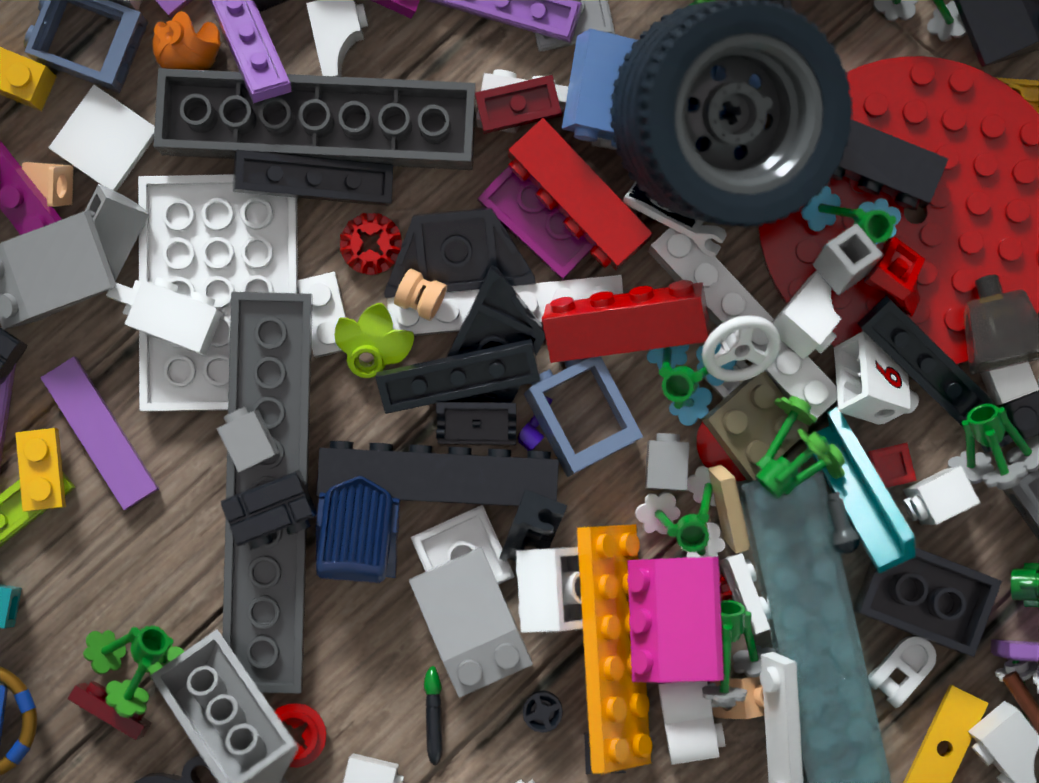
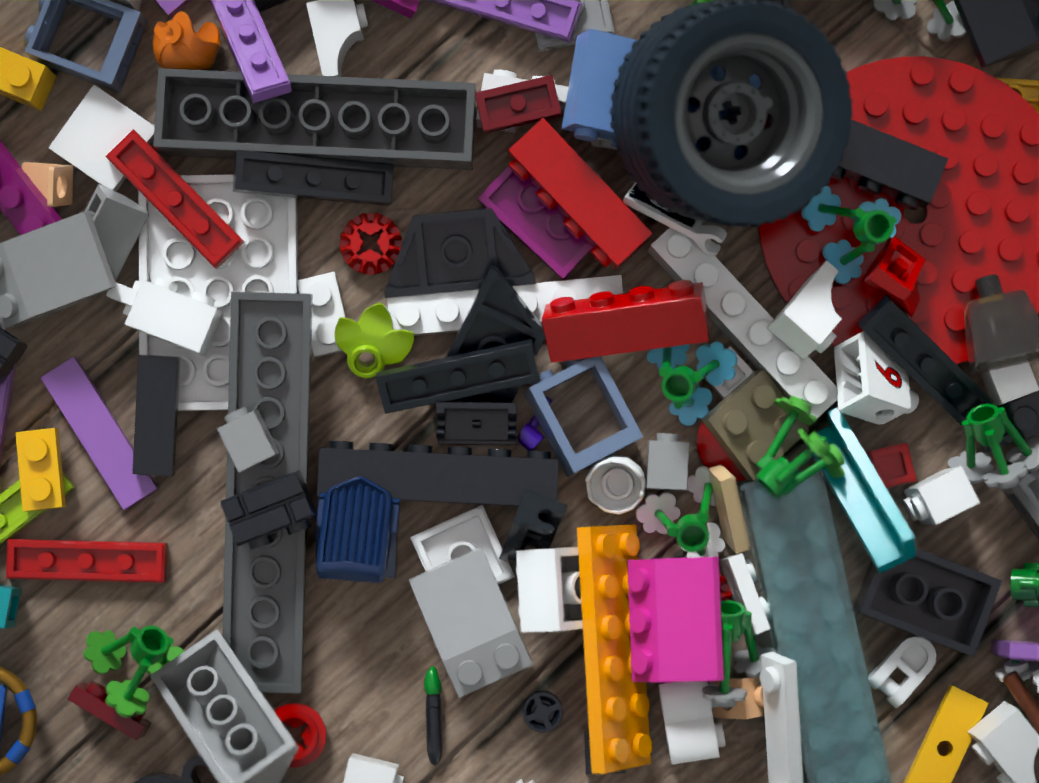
light nougat wheel [394,269,447,321] -> none
white piece [702,316,781,382] -> none
light grey brick [813,224,883,296] -> none
dark grey piece [827,492,860,554] -> none
none -> red tile [6,539,168,583]
none -> red tile [105,129,245,269]
none -> black tile [132,355,181,476]
none -> white hair [585,454,646,515]

